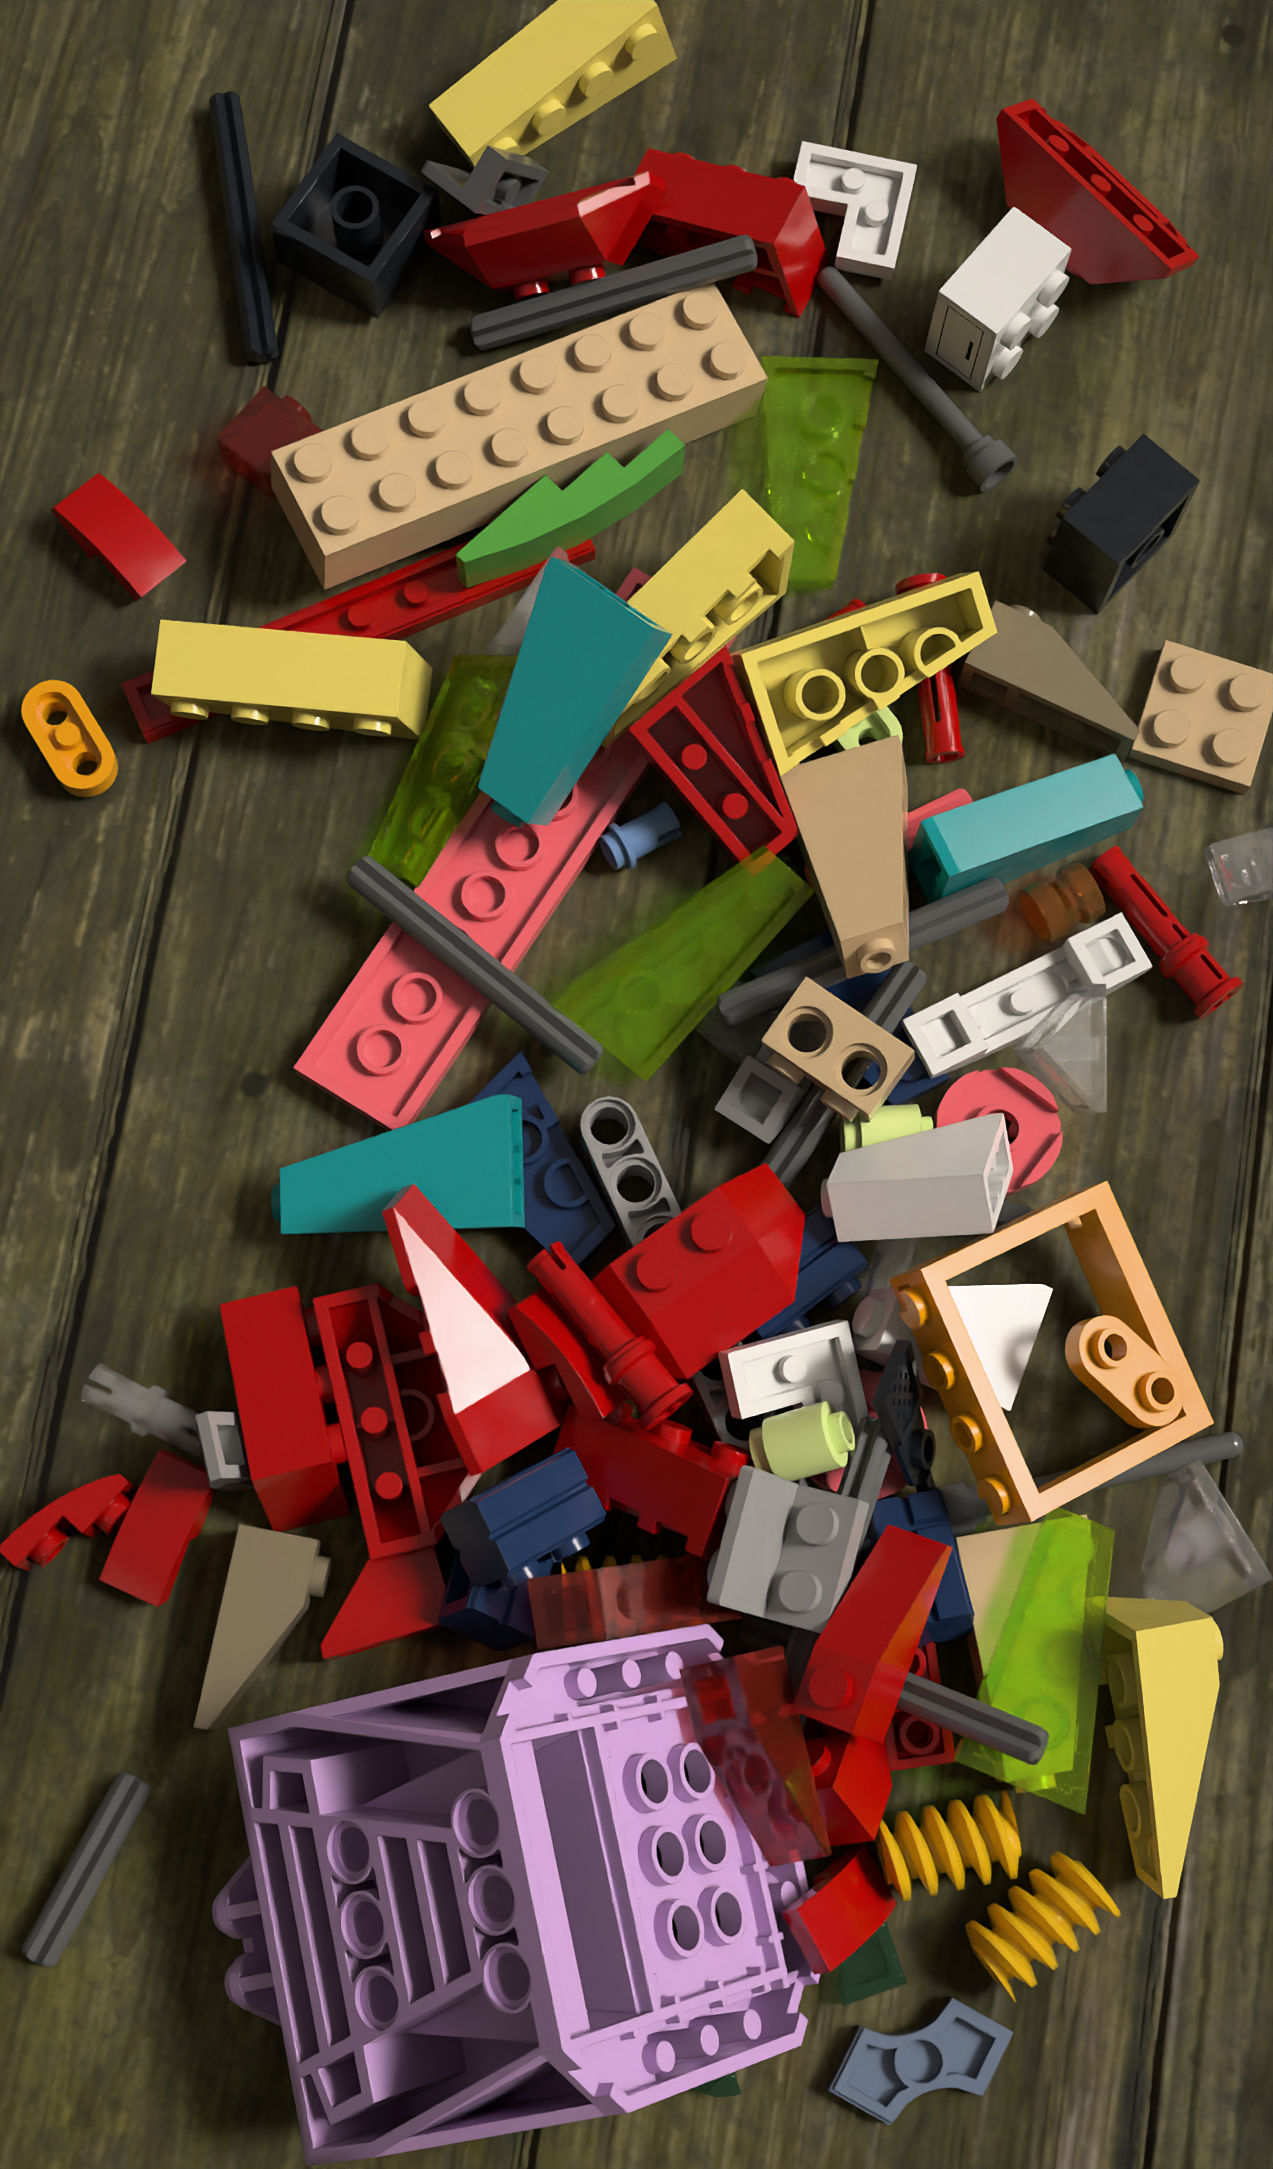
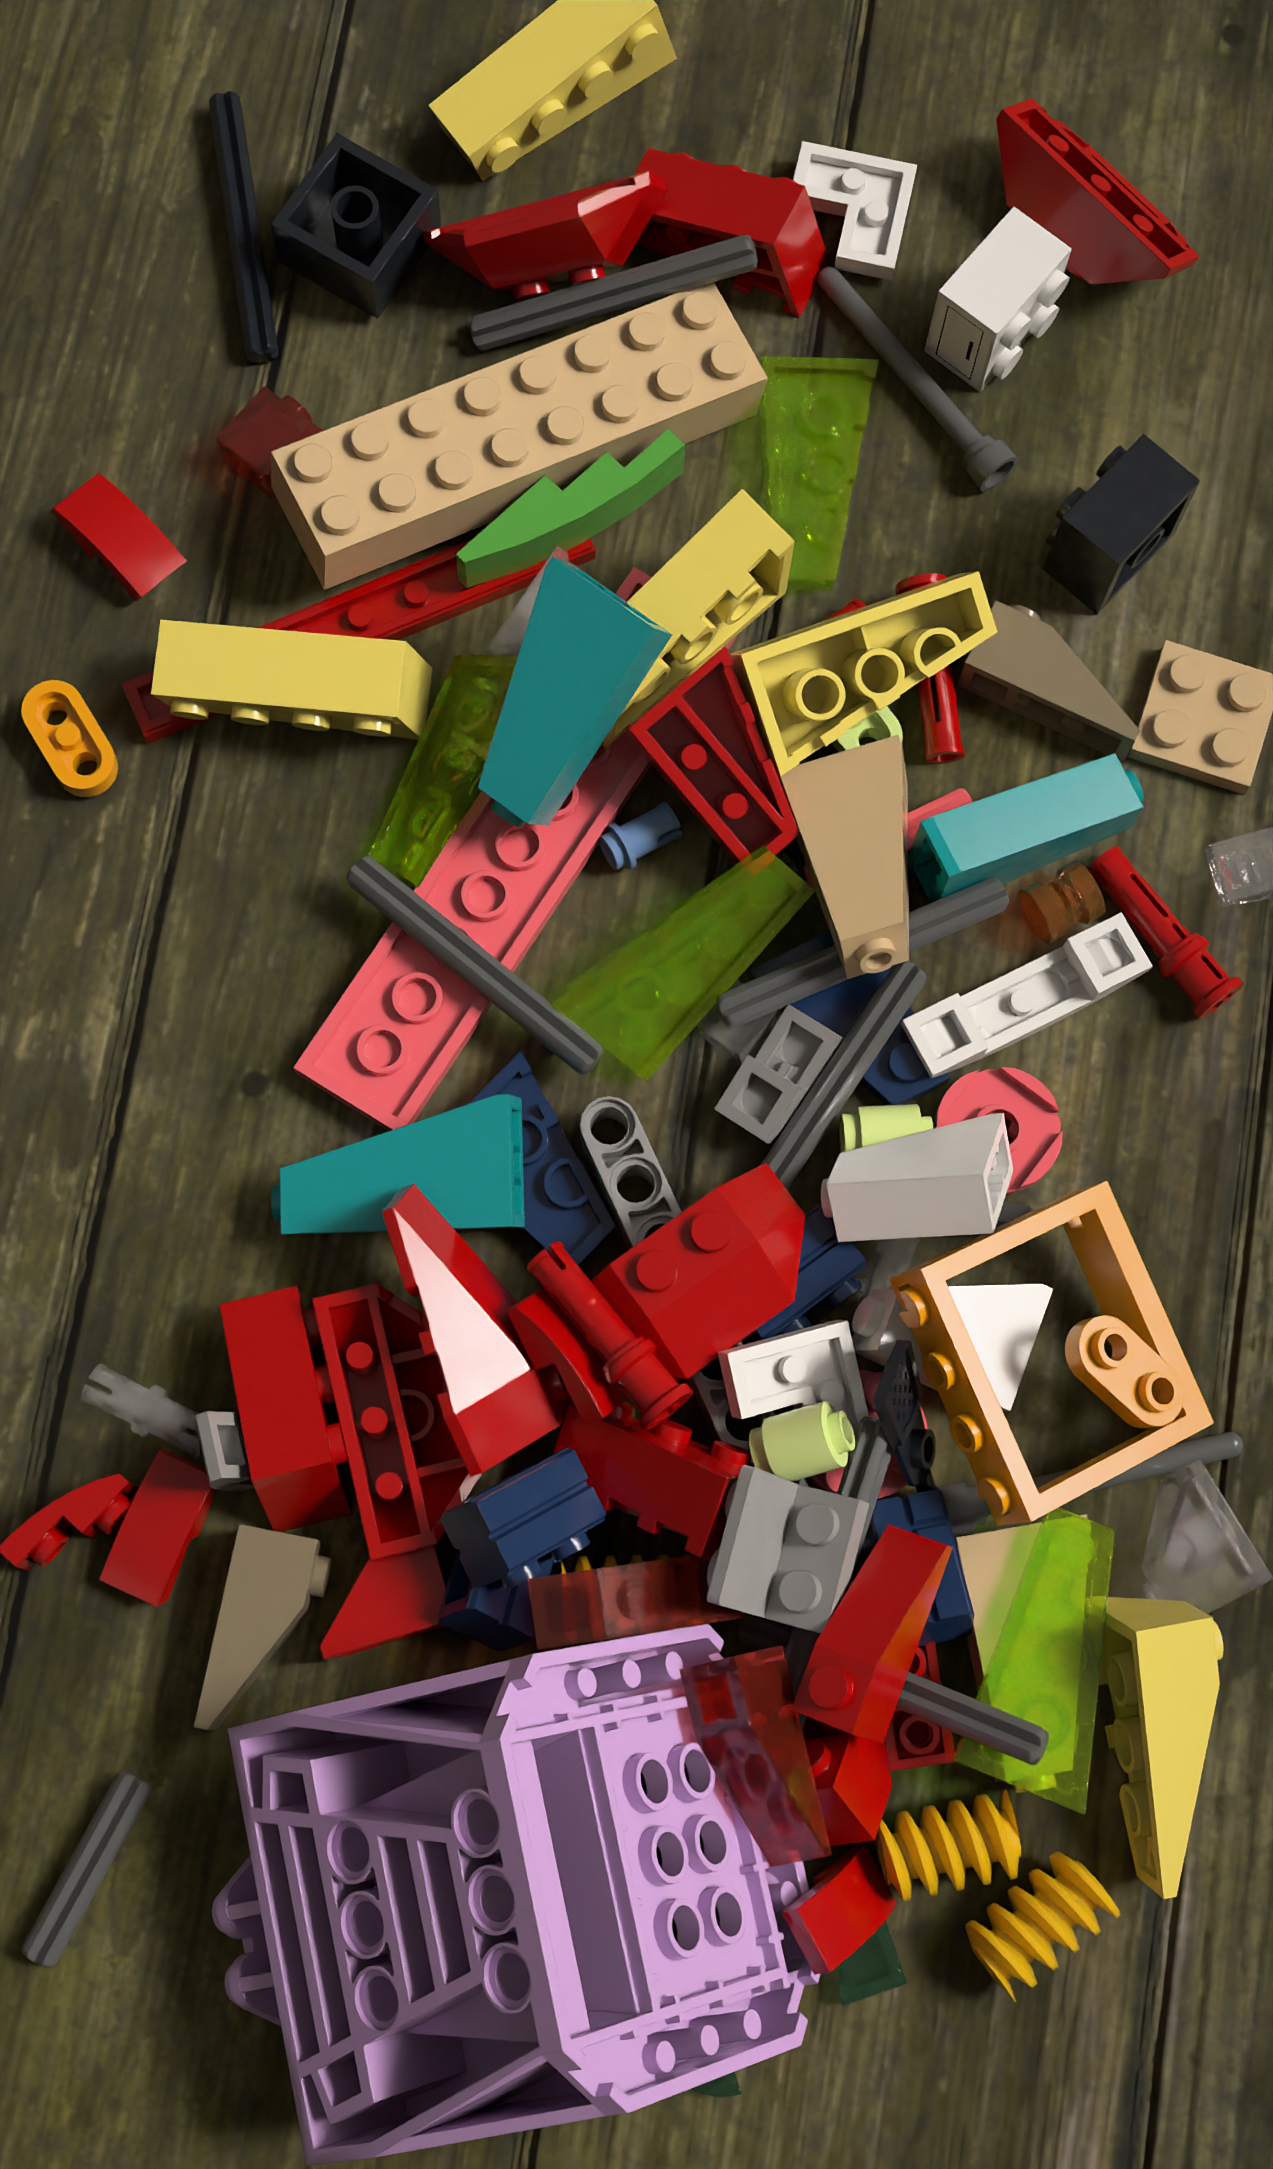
dark grey panel [421,145,549,215] -> none
tan brick [761,977,915,1122] -> none
sand blue tile [827,1996,1014,2125] -> none
clear slope [1013,984,1107,1114] -> none

